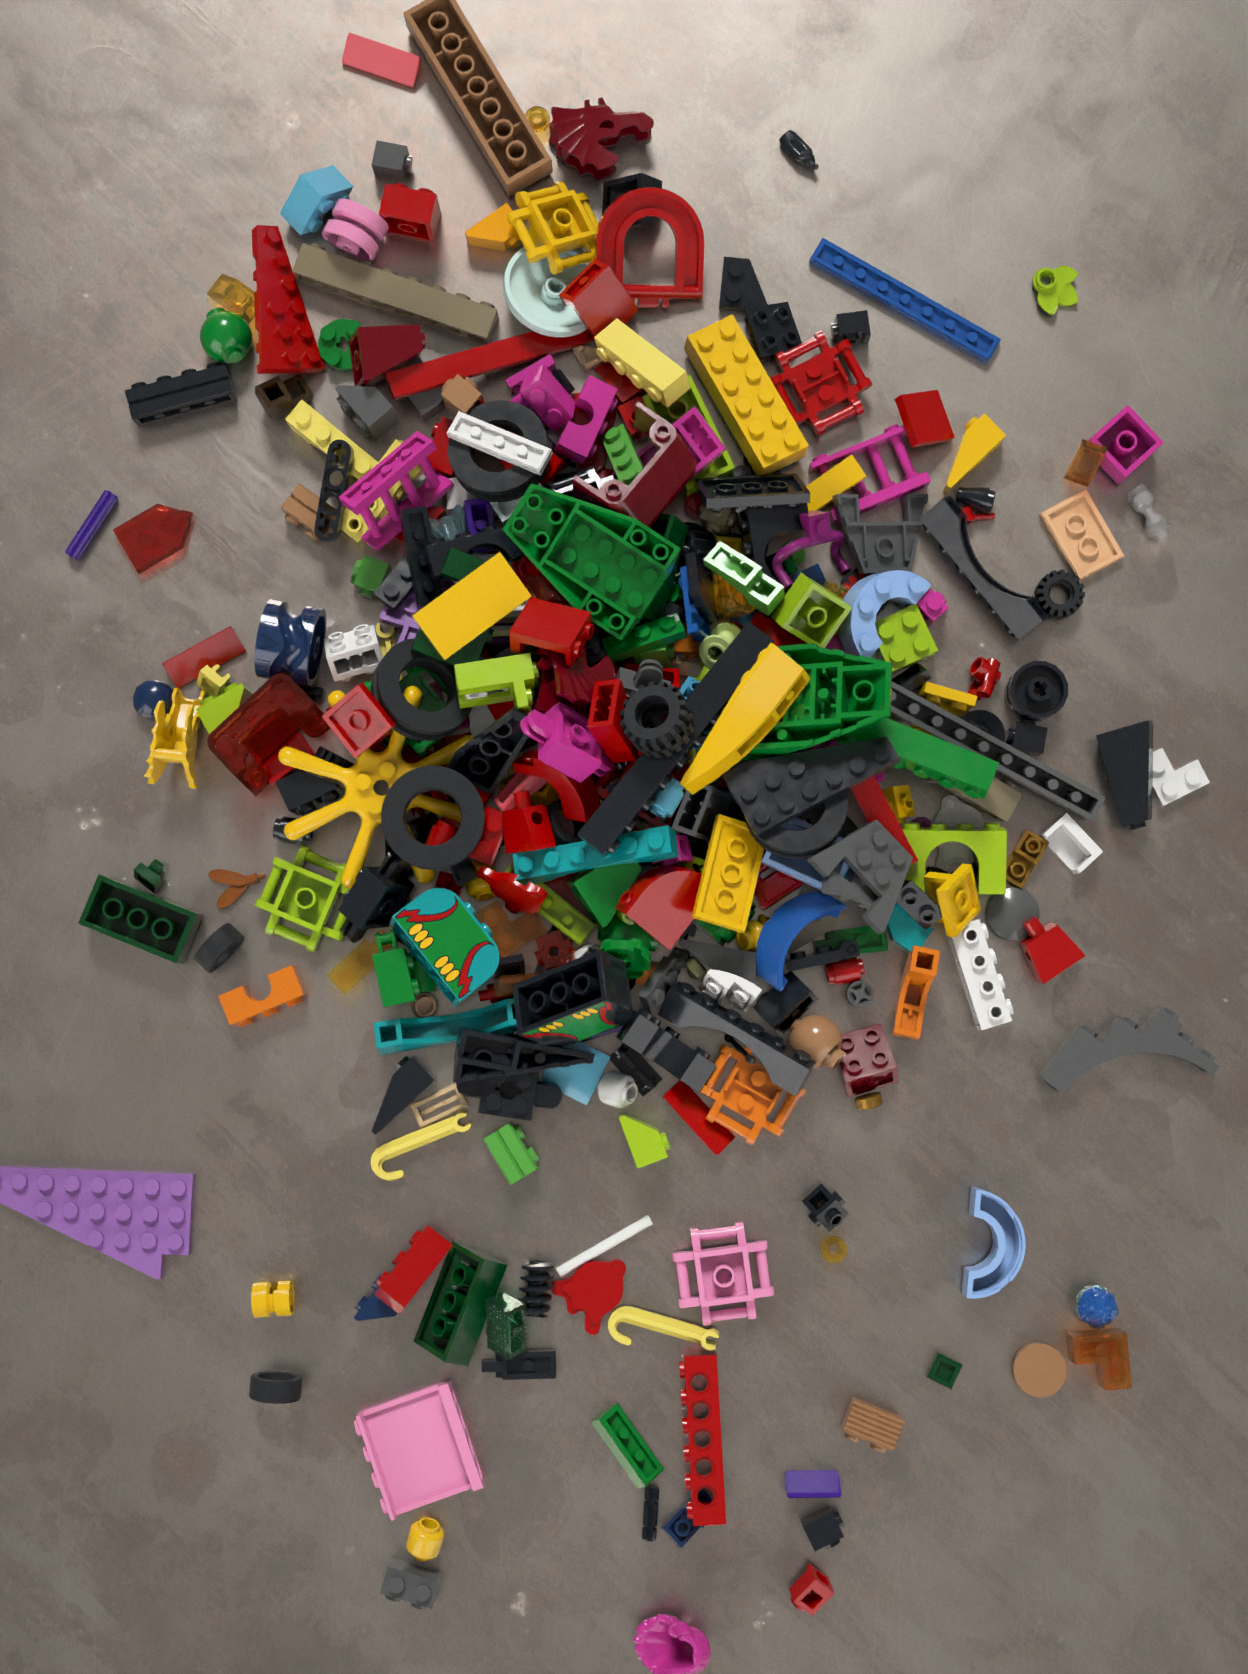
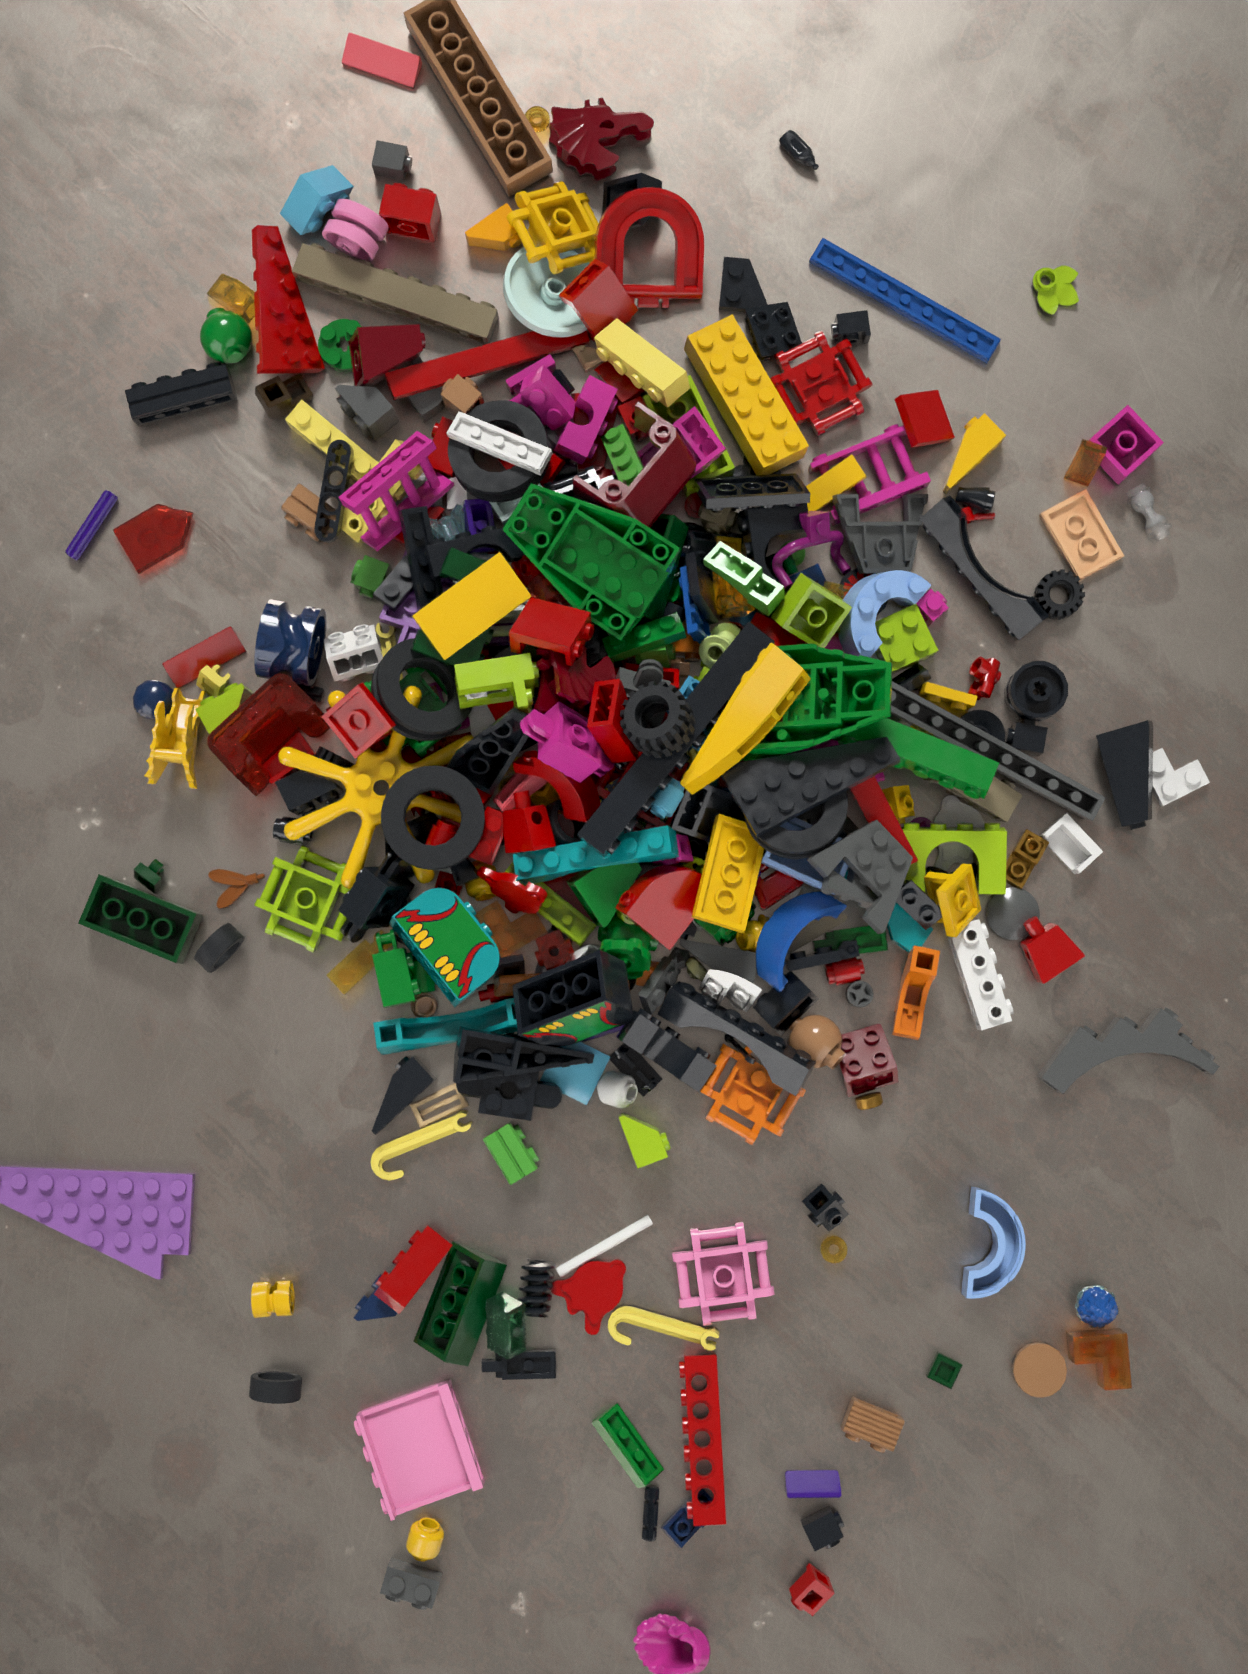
orange arch [218,965,308,1028] -> none
red slope [662,1080,735,1156] -> none

